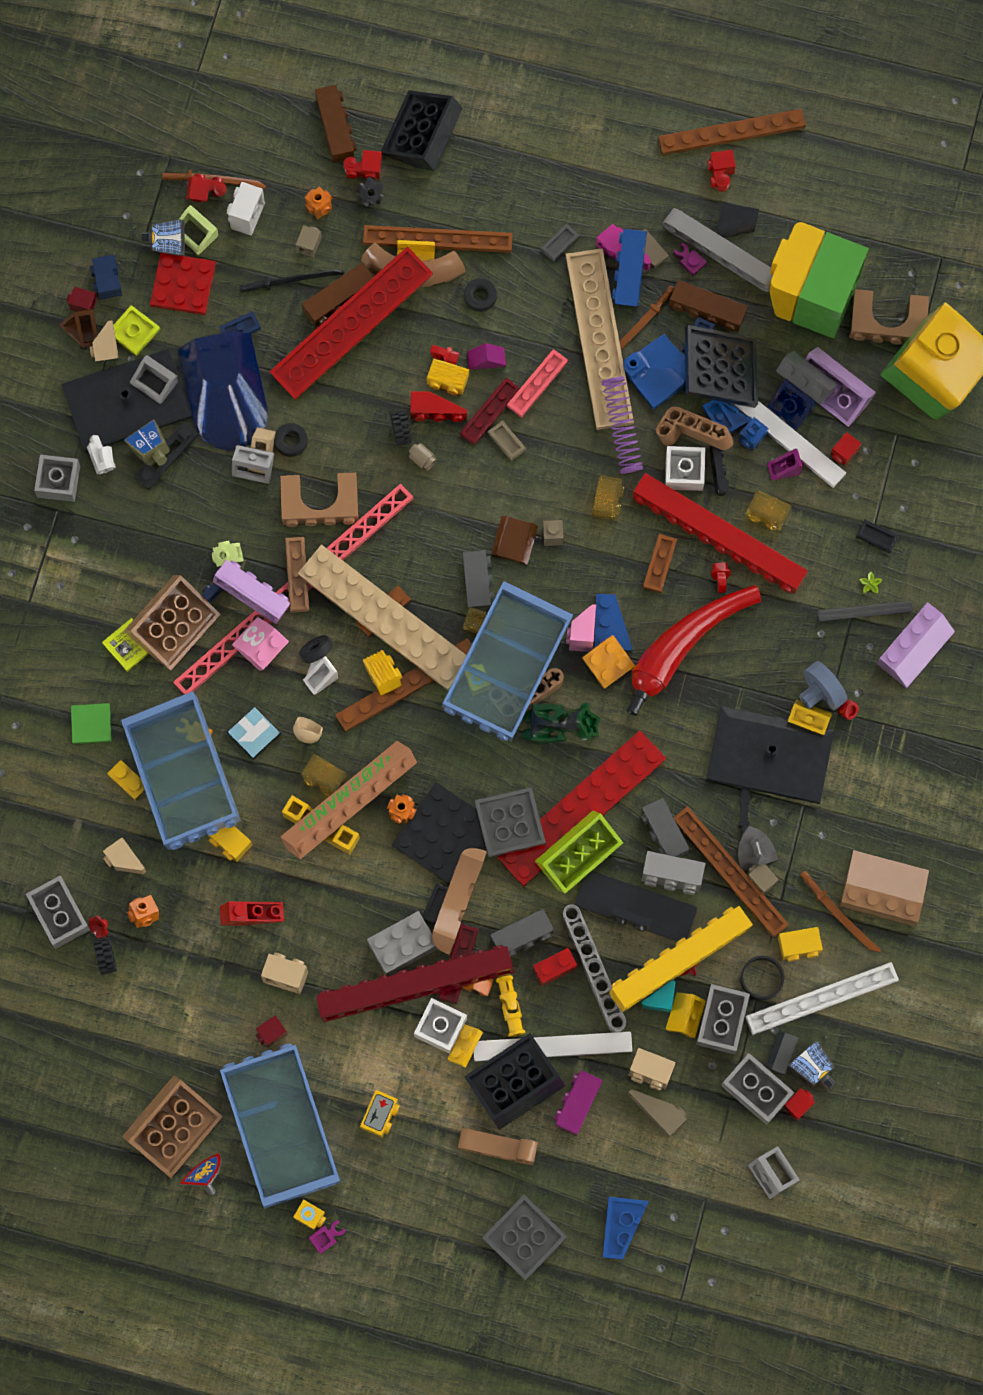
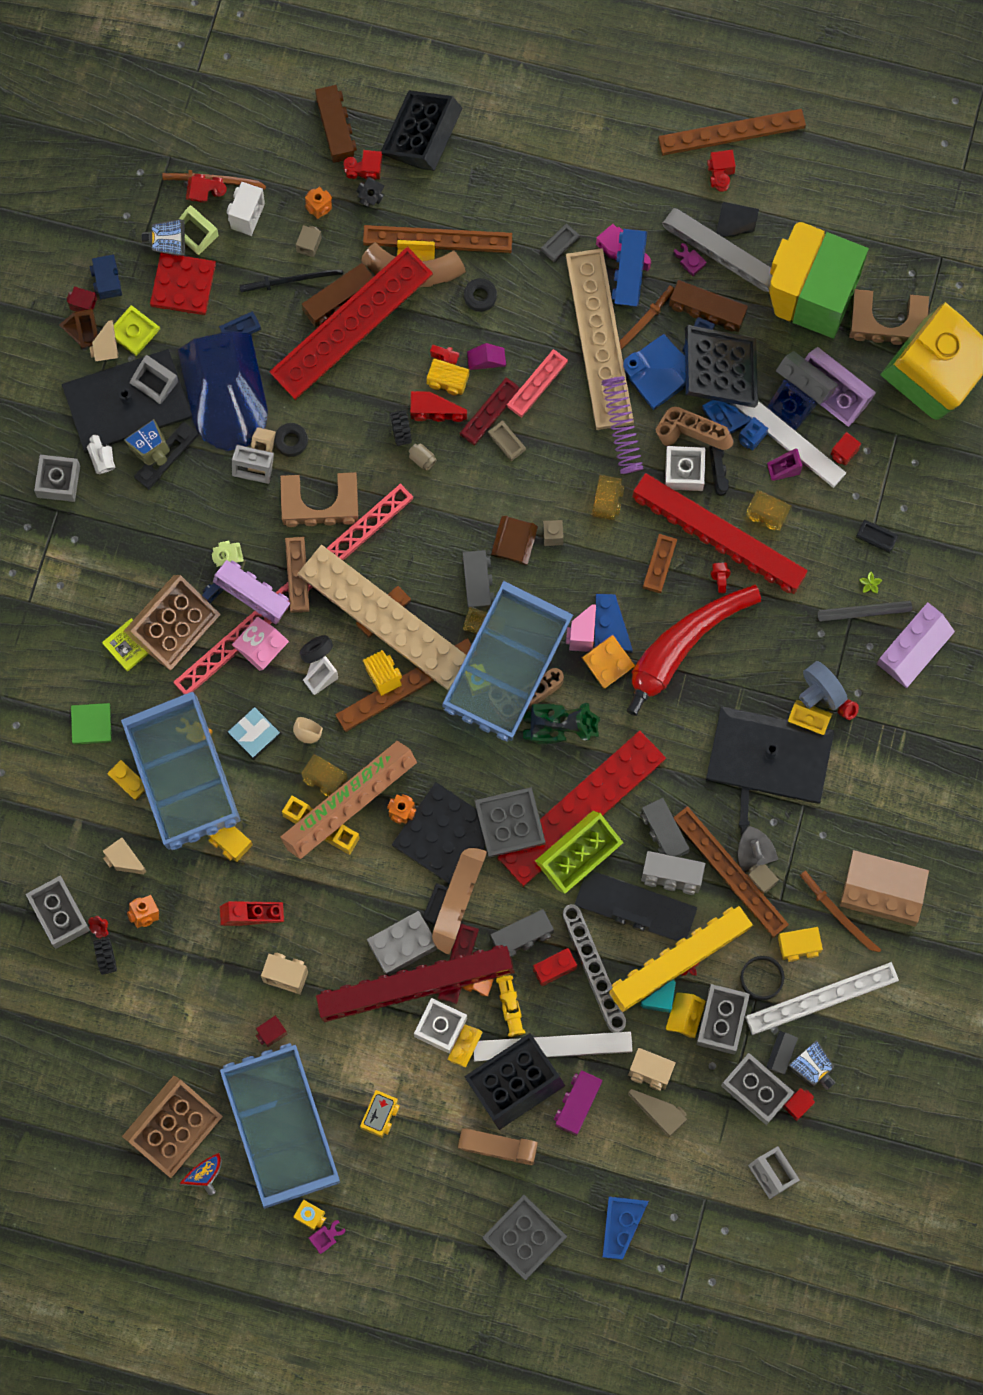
dark tan tile [643,229,669,269] -> none

